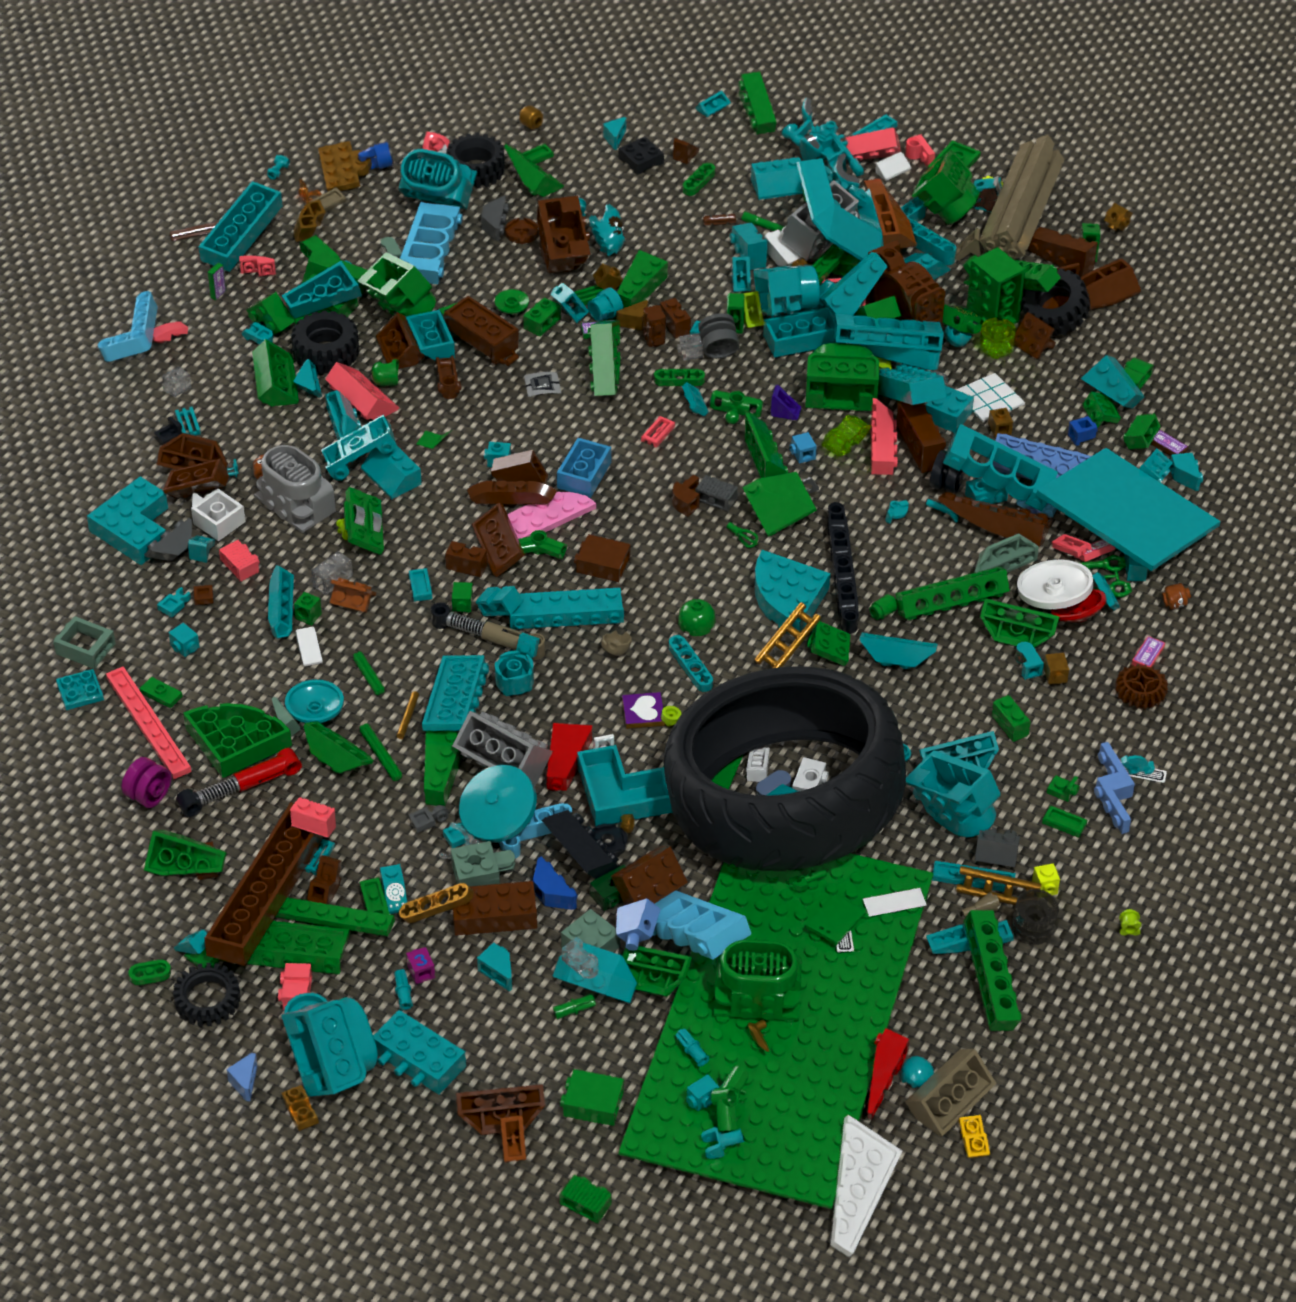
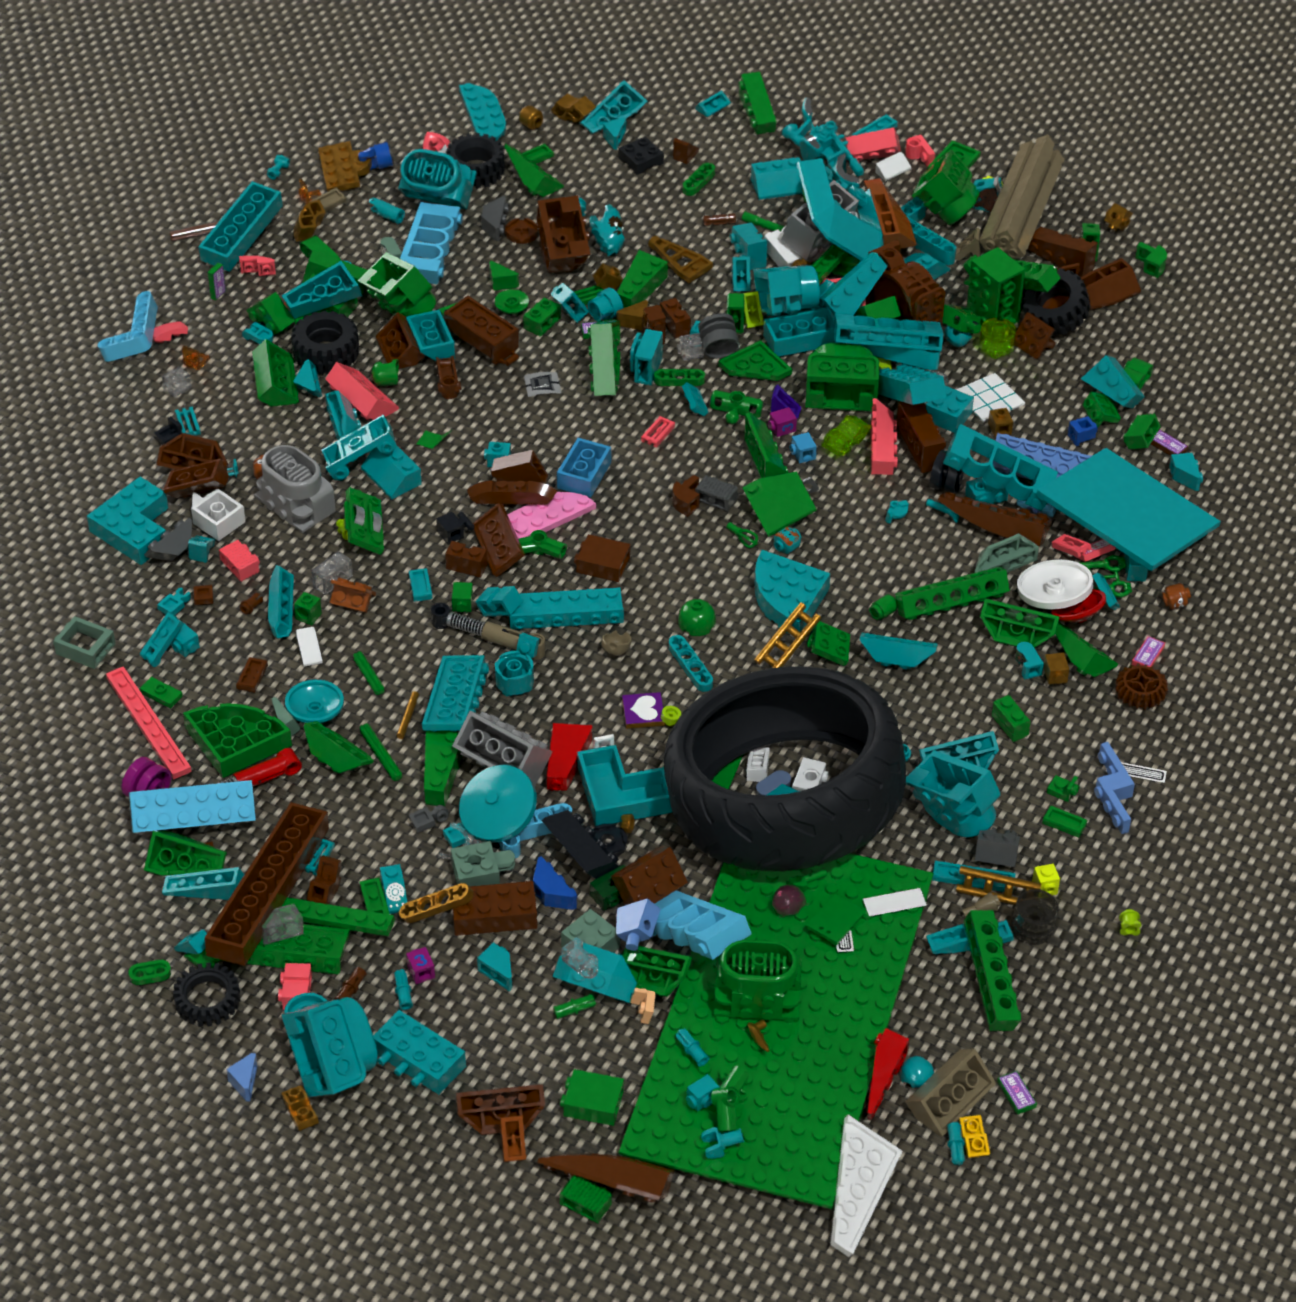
teal tile [56,669,104,710] -> none
coral brick [290,797,336,838] -> none
black beam [827,502,859,634] -> none
teal piece [1121,755,1155,774] -> none
teal bracket [1140,448,1173,483] -> none
none -> medium azure brick [129,780,256,833]
none -> teal plate [140,612,184,667]
none -> teal slope [162,867,245,900]
none -> clear orange bracket [182,346,210,371]
none -> reddish brown plate [236,657,268,693]
none -> reddish brown pin [240,593,263,614]
none -> clear slope [262,904,304,945]
none -> reddish brown pin [334,967,367,1000]
none -> teal piece [369,198,405,224]
none -> black brick [436,512,475,545]
none -> teal plate [459,83,506,141]
none -> green slope [489,260,519,291]
none -> reddish brown wedge [537,1153,674,1203]
none -> pearl gold brick [551,93,596,122]
none -> teal wedge [581,80,648,134]
none -> teal brick [630,329,663,385]
none -> light nougat bracket [630,988,655,1024]
none -> pearl gold plate [648,236,713,283]
none -> green plate [718,340,792,381]
none -> magenta brick [768,407,797,437]
none -> hair [772,885,806,915]
none -> teal head [774,527,801,554]
none -> teal axle [947,1122,965,1165]
none -> tile [997,1071,1037,1115]
none -> green wedge [1055,622,1118,677]
none -> green brick [1135,242,1167,279]

